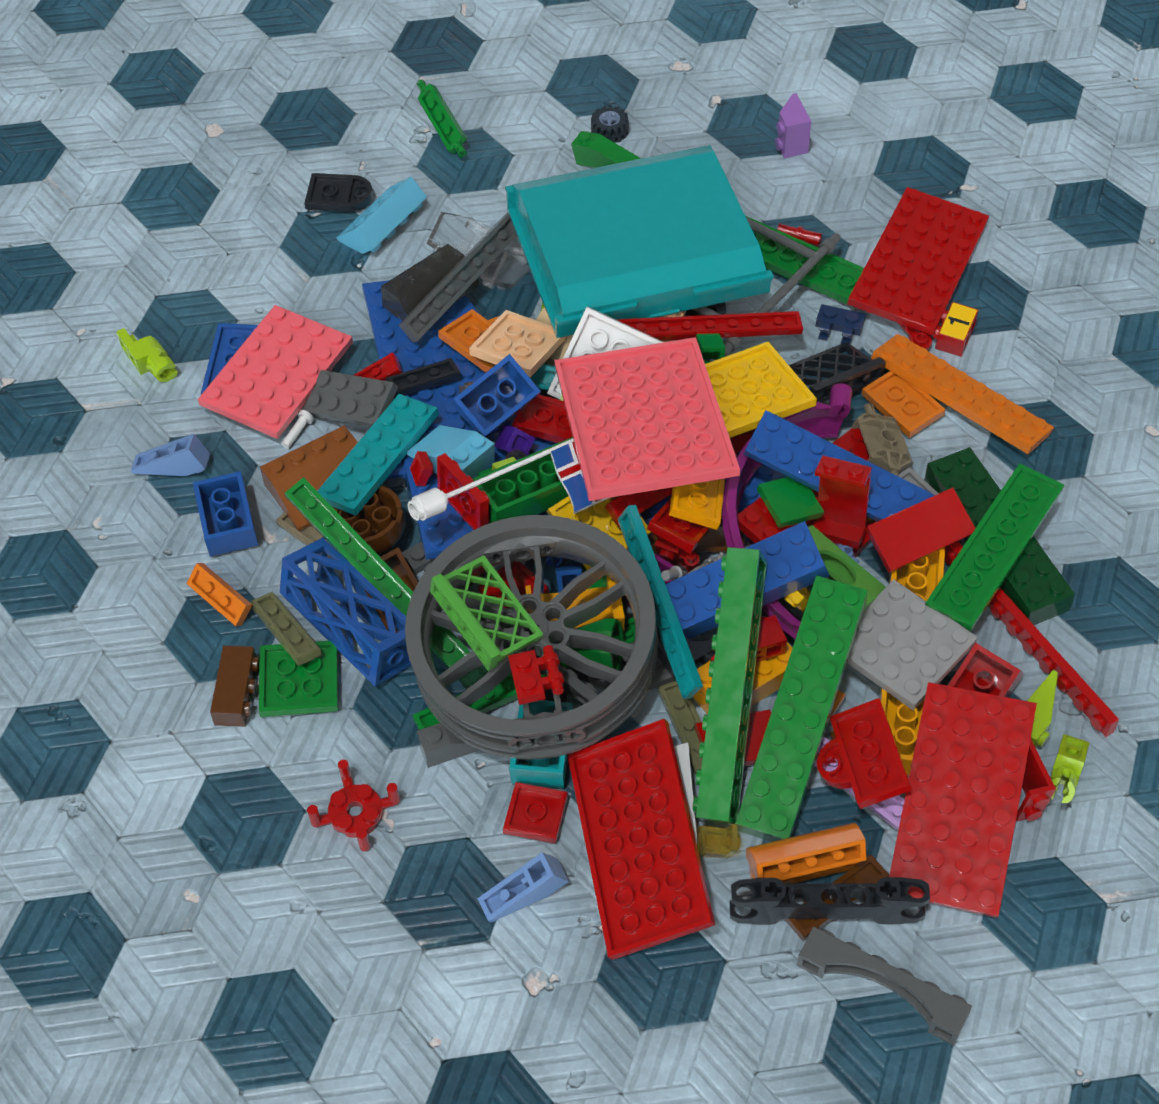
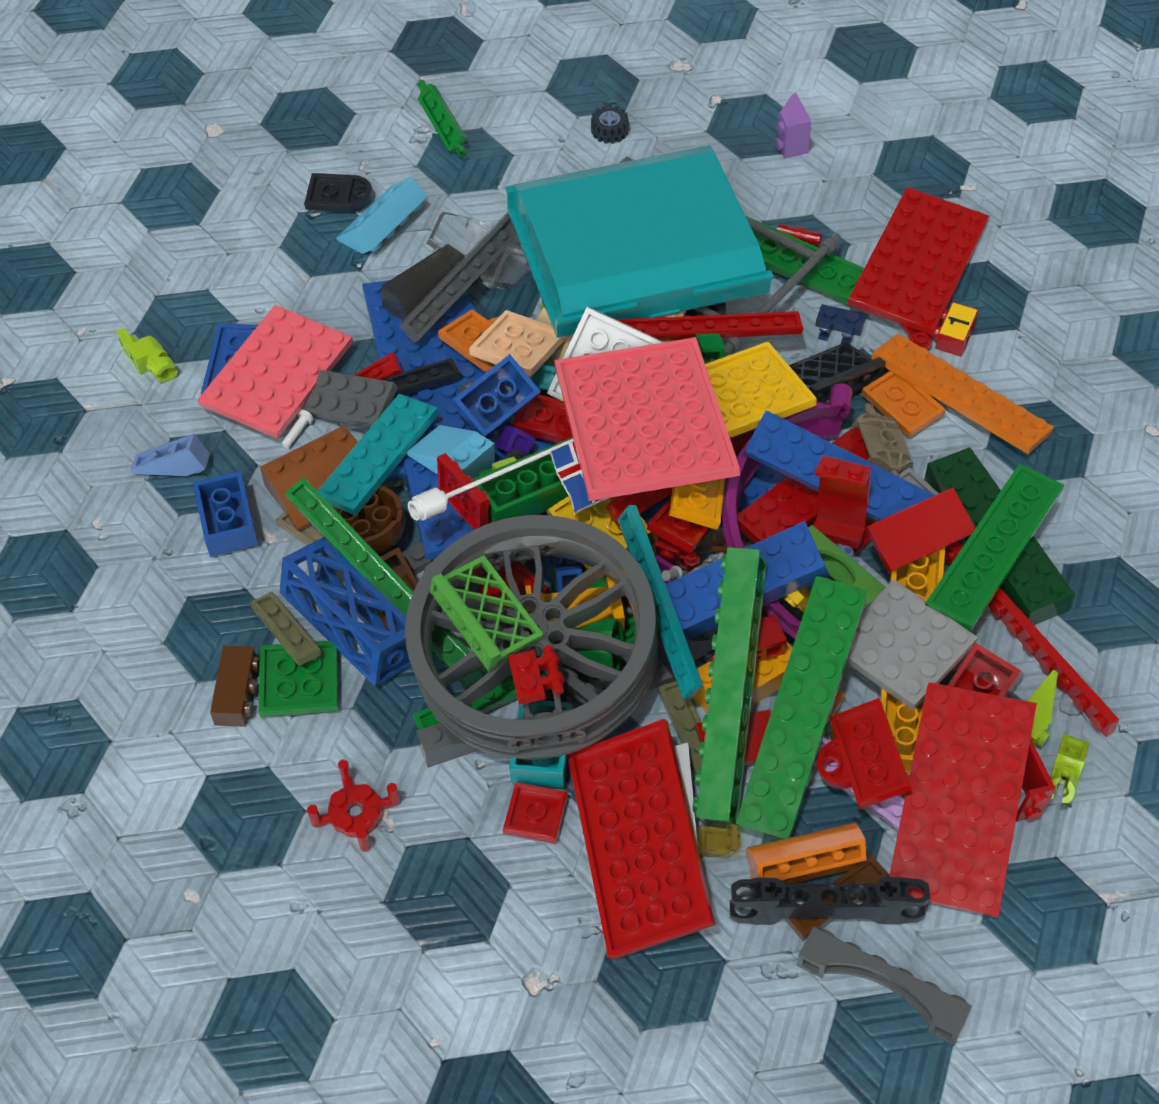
orange plate [186,563,252,626] -> none
red plate [410,451,433,486] -> none
medium blue slope [477,852,569,922] -> none
green slope [571,131,641,168] -> none
green tile [757,477,824,528] -> none

